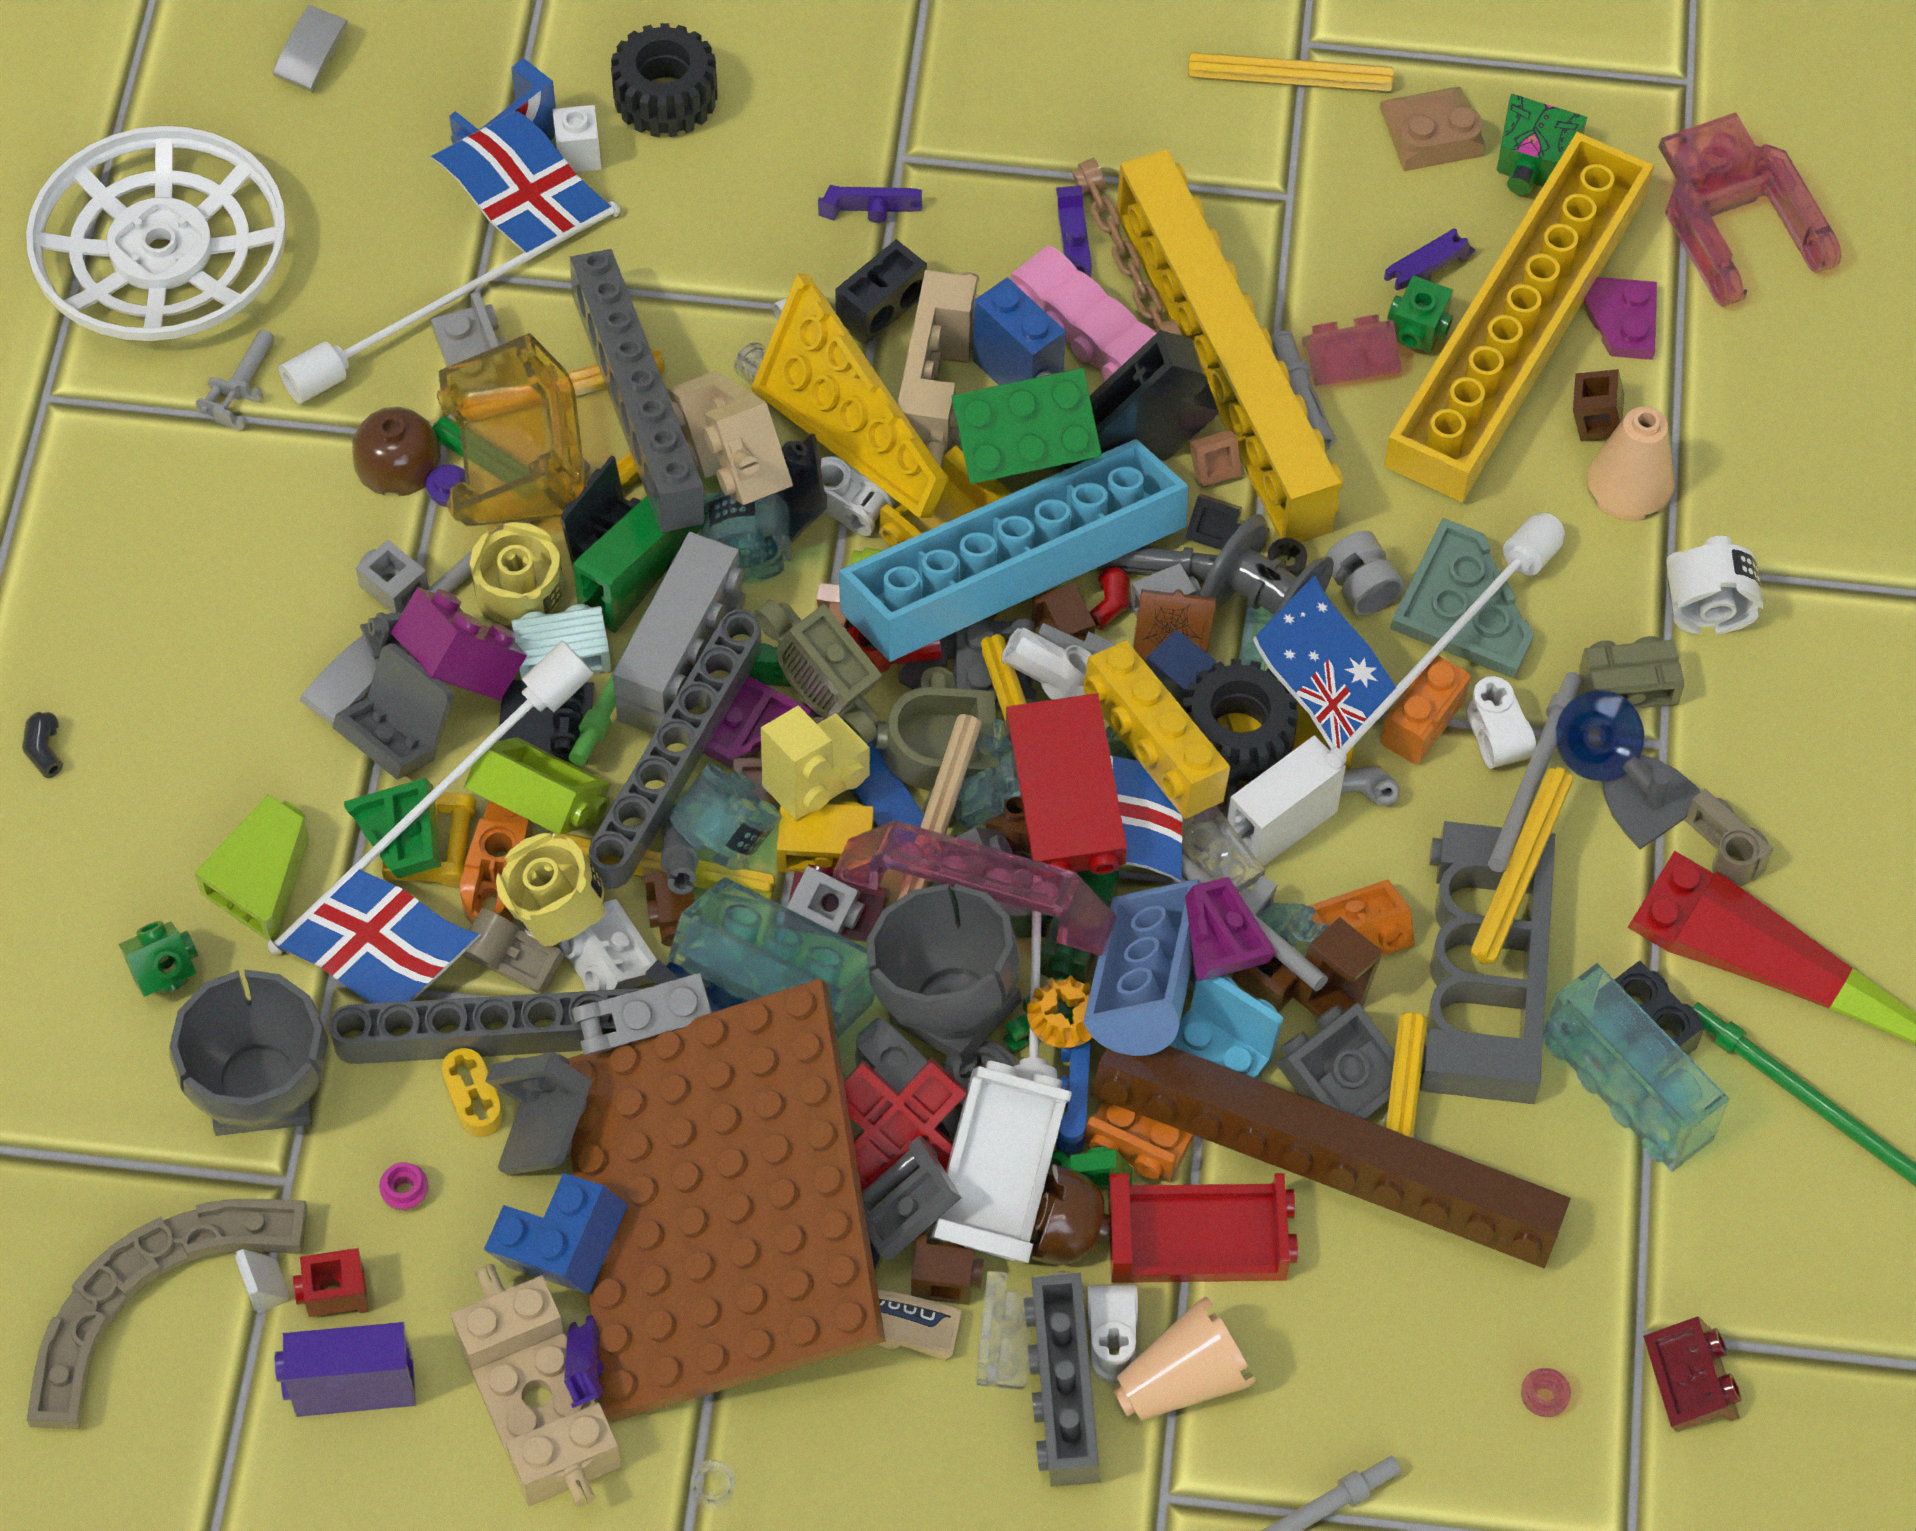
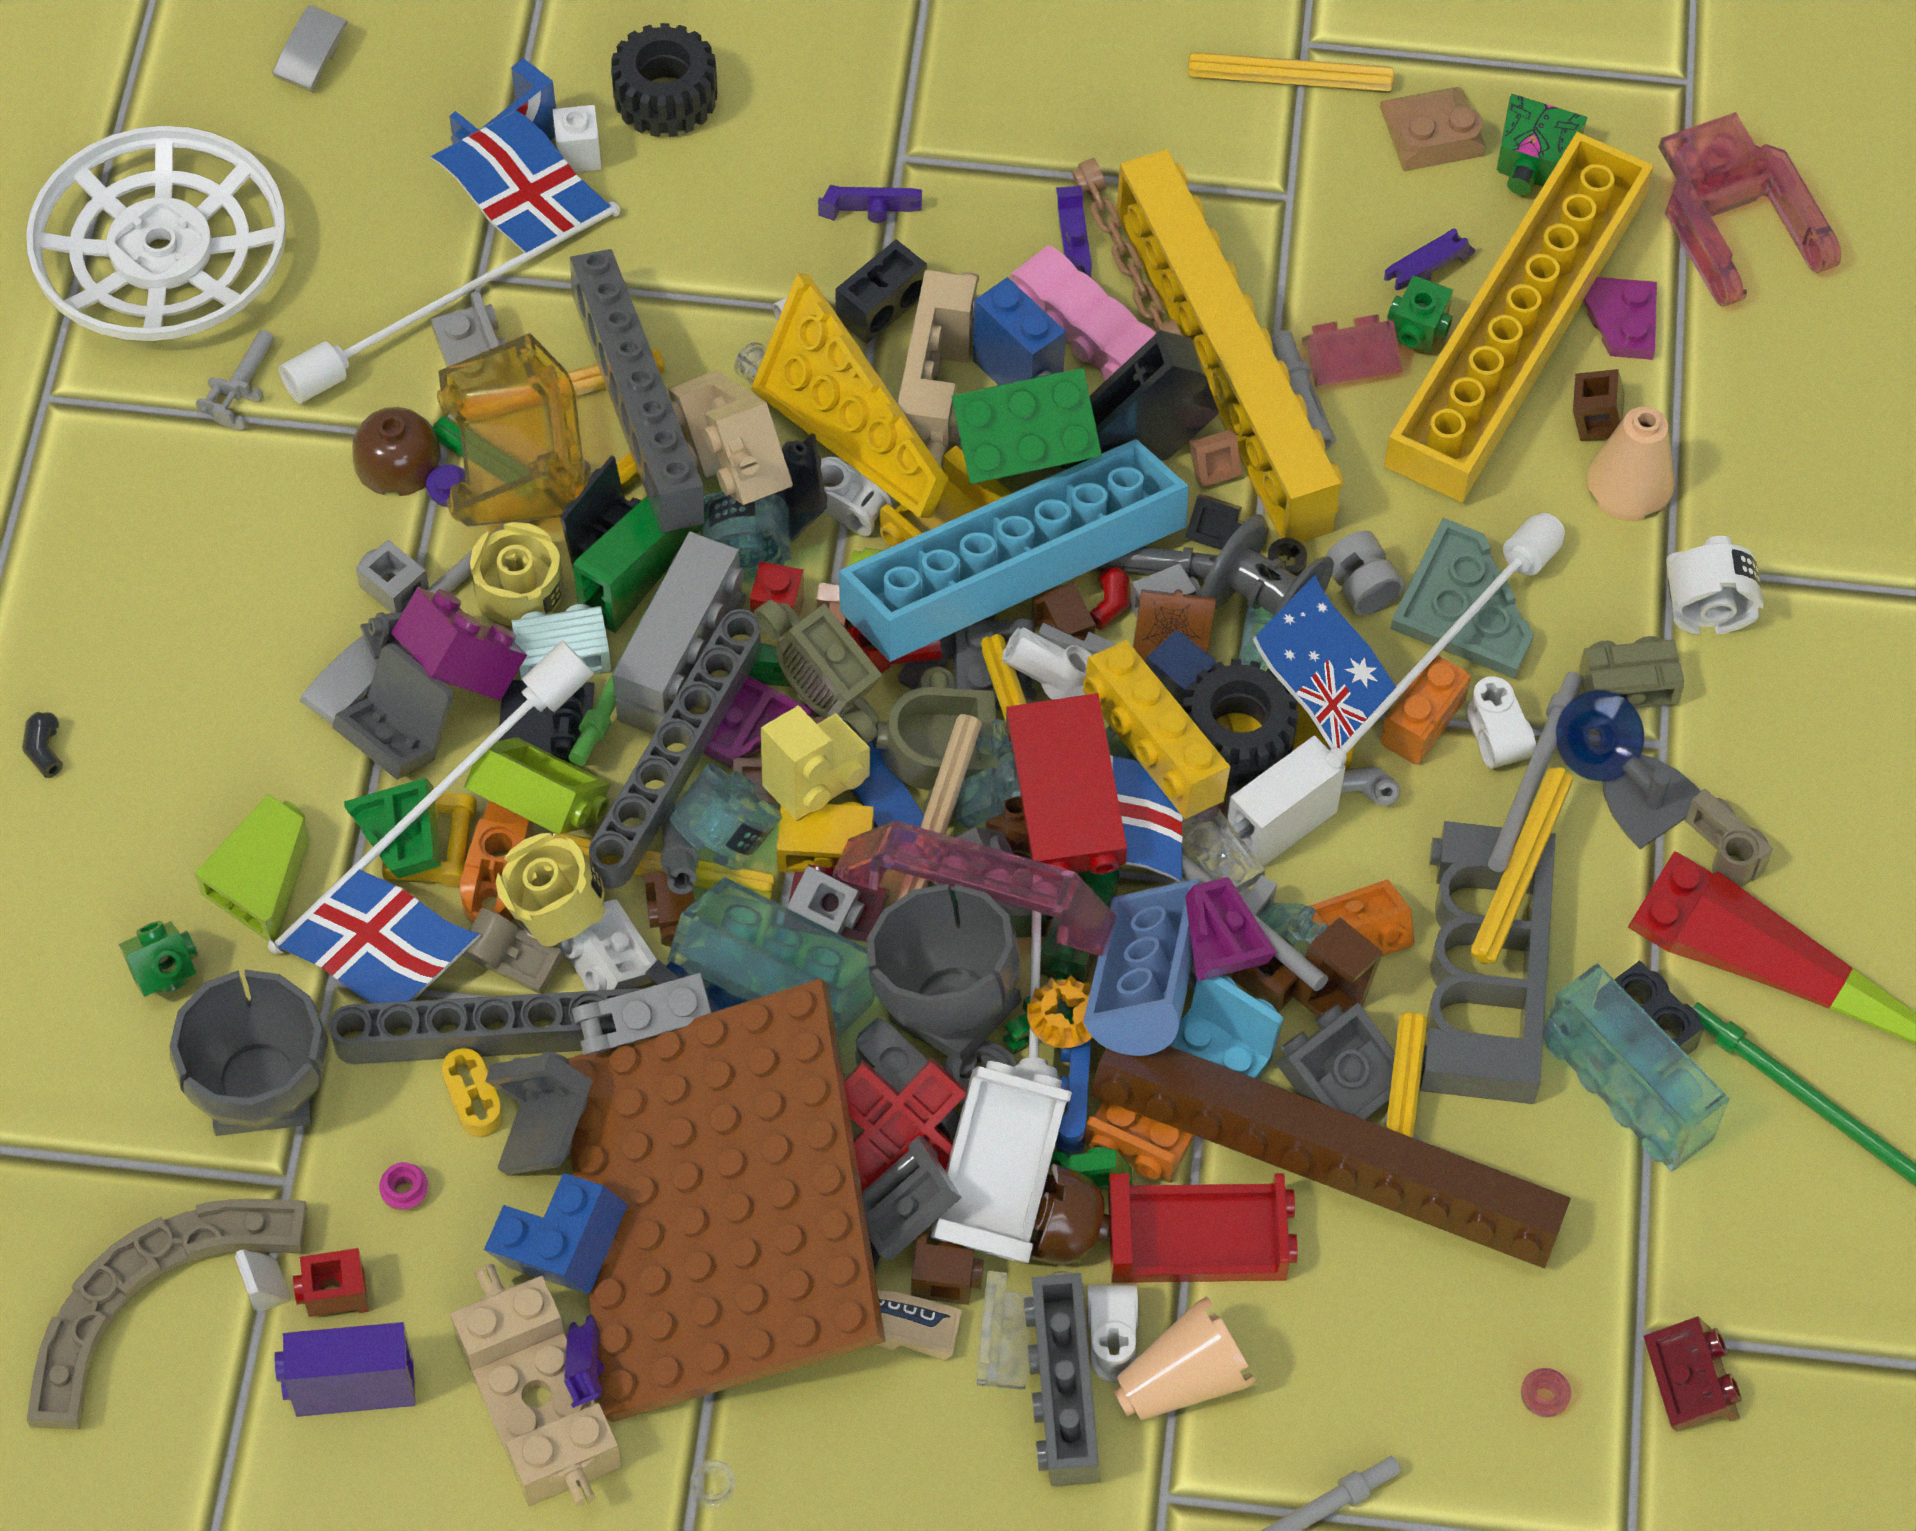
none -> red brick [749,562,805,617]

